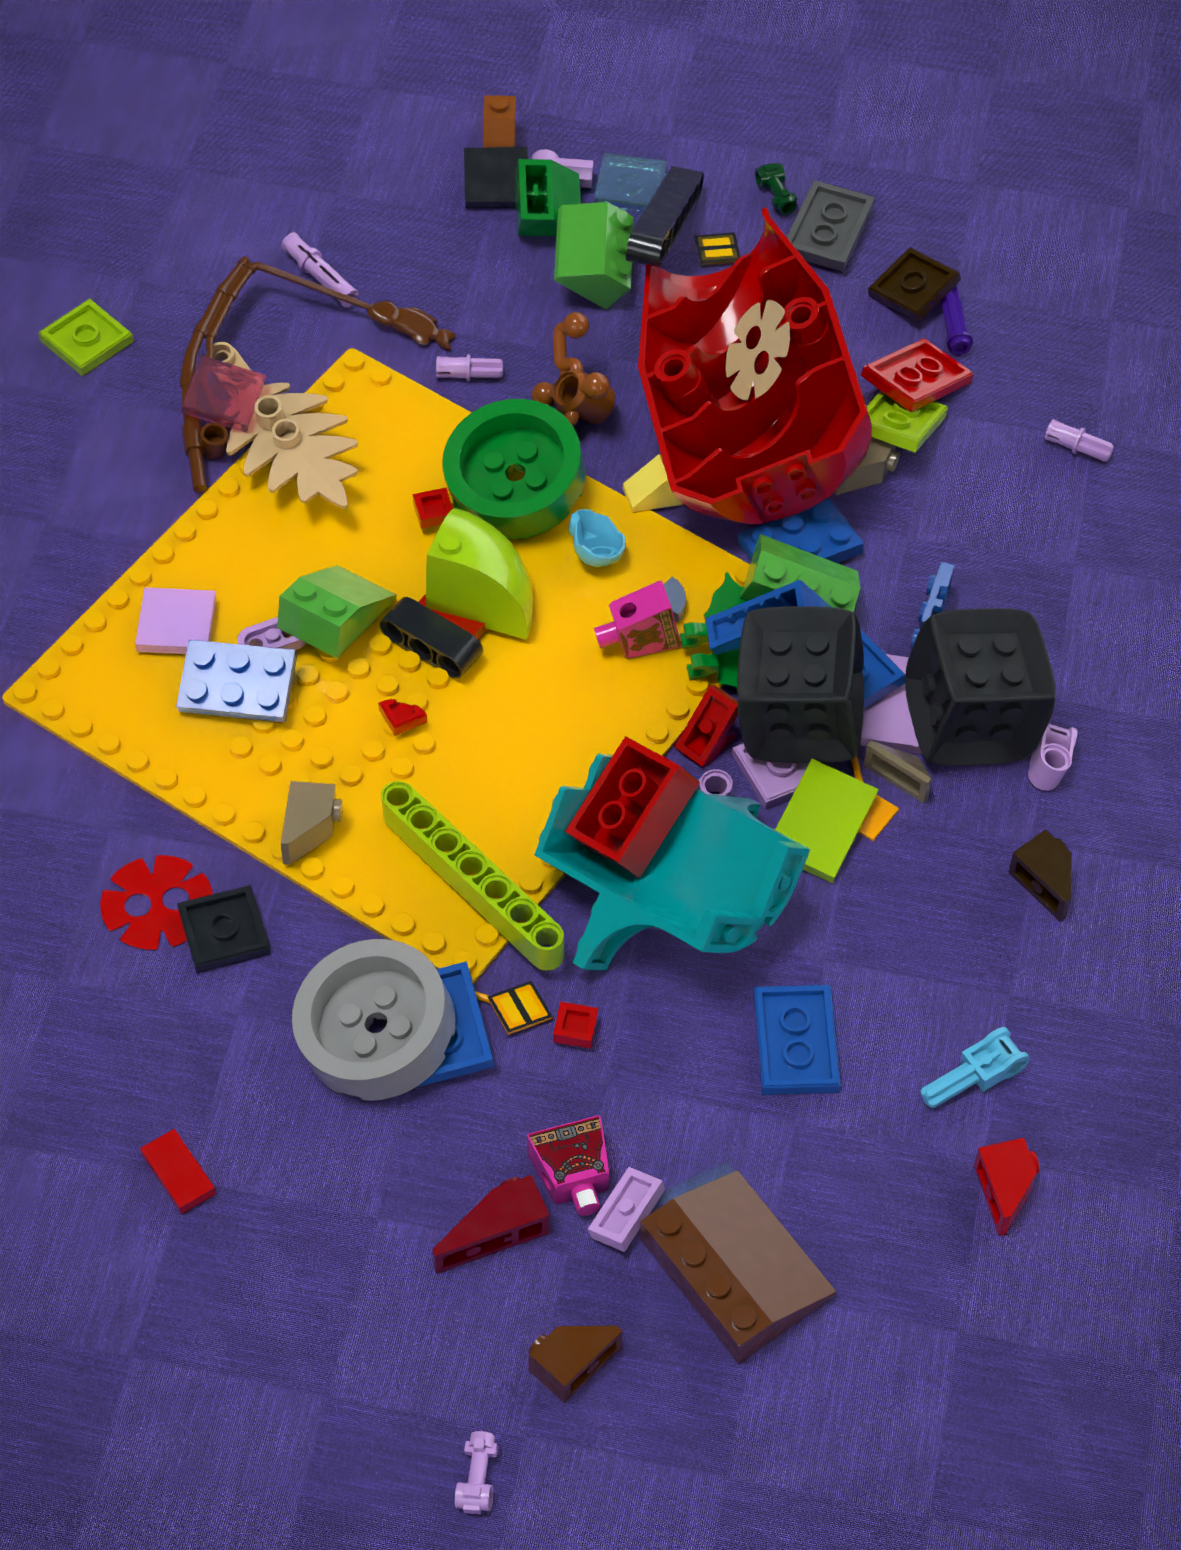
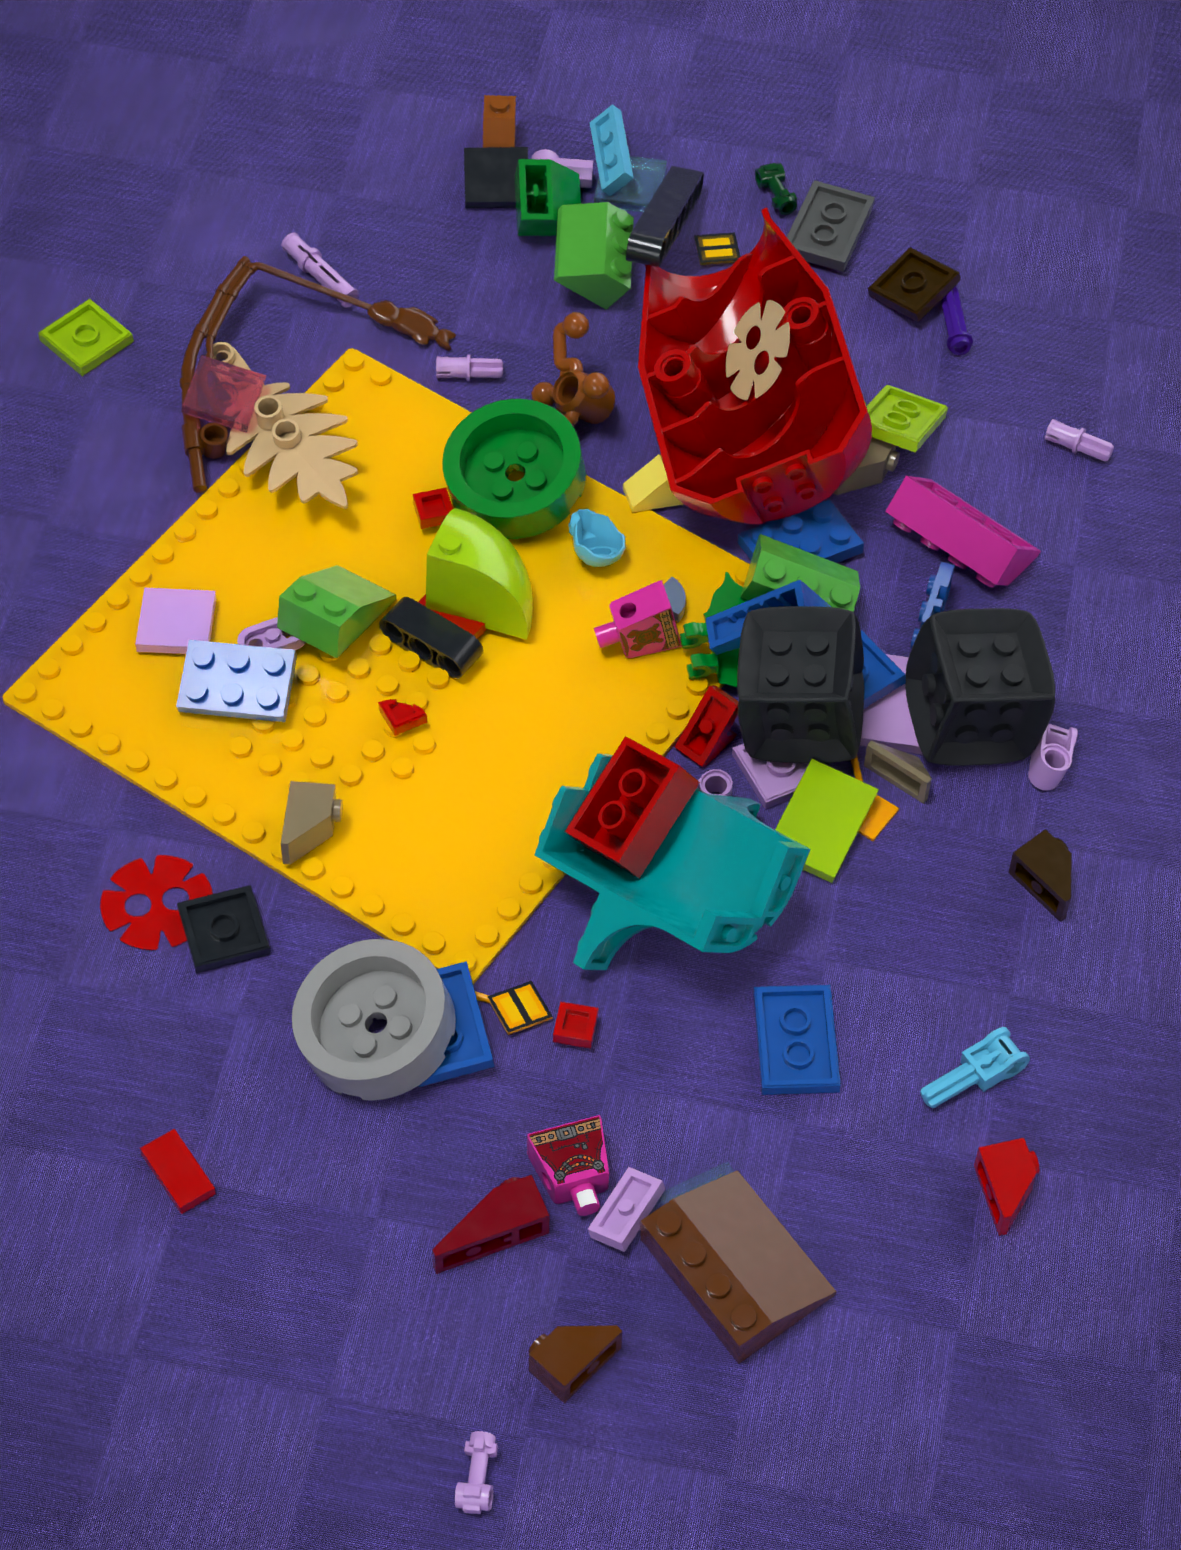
lime beam [381,781,565,971] -> none
red tile [860,338,974,412] -> none
none -> medium azure plate [590,104,634,196]
none -> dark pink slope [885,476,1041,588]

